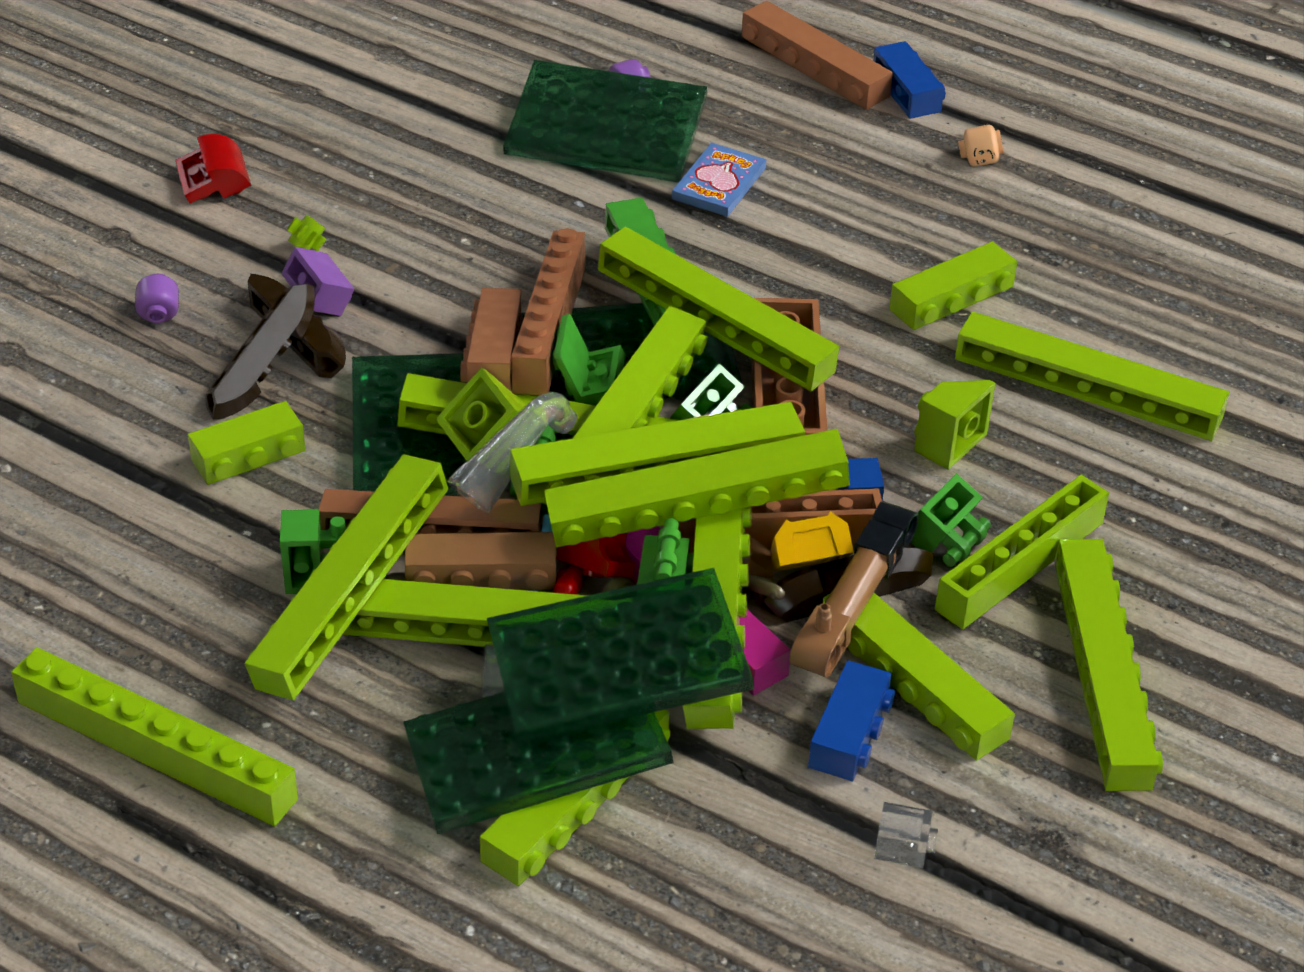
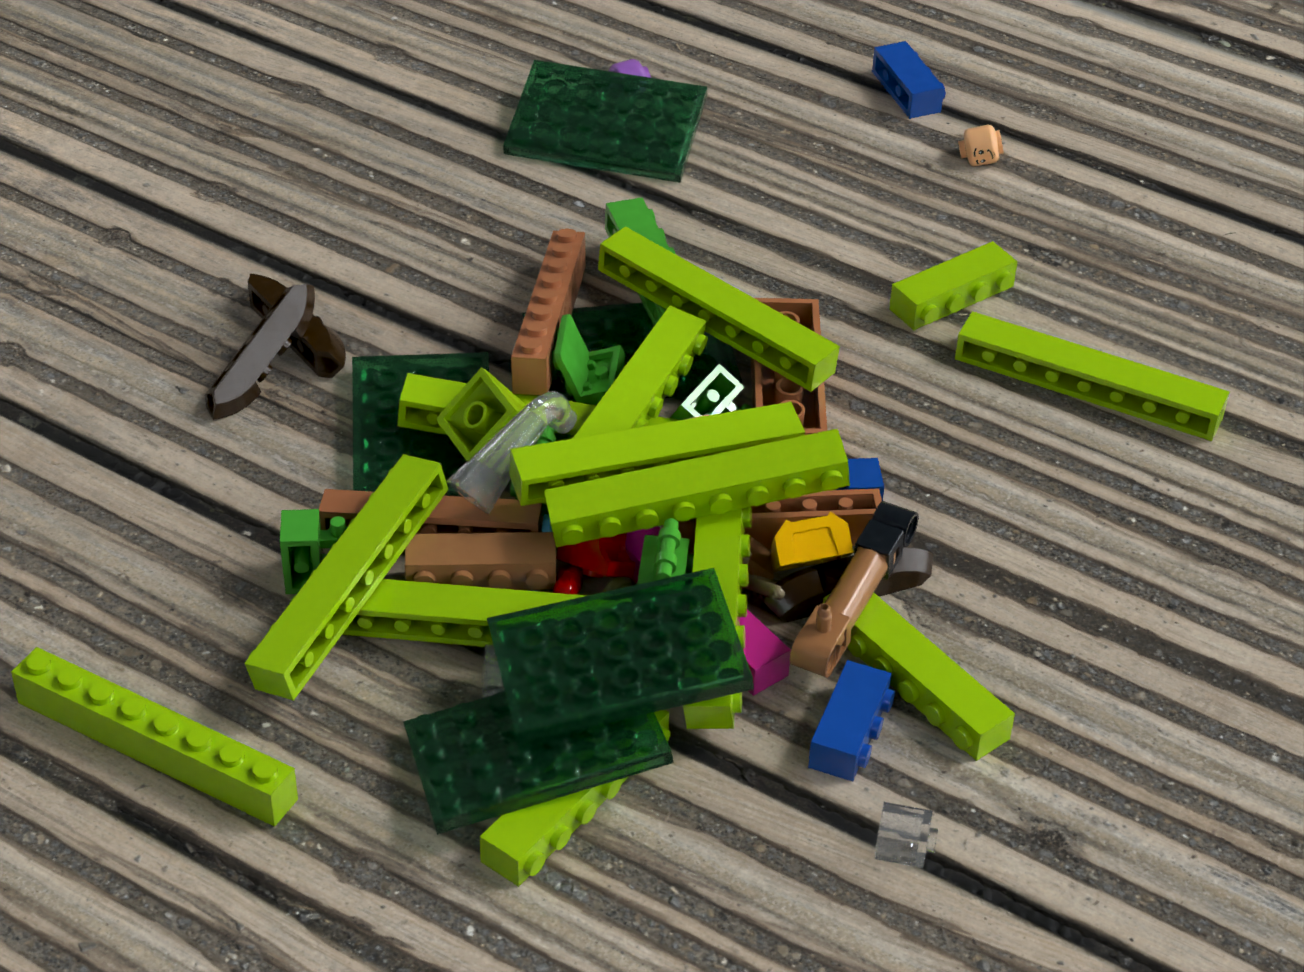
medium lavender head [135,273,179,323] -> none
red brick [175,134,252,204] -> none
lime brick [188,401,306,485] -> none
medium lavender brick [281,247,355,316] -> none
lime gear [287,214,327,251] -> none
nougat brick [460,288,521,390] -> none
tile [672,142,767,217] -> none
nougat brick [741,0,893,110] -> none
bright green brick [911,473,991,567] -> none
lime slope [914,380,996,470] -> none
lime brick [935,474,1110,630] -> none
lime brick [1055,539,1163,791] -> none

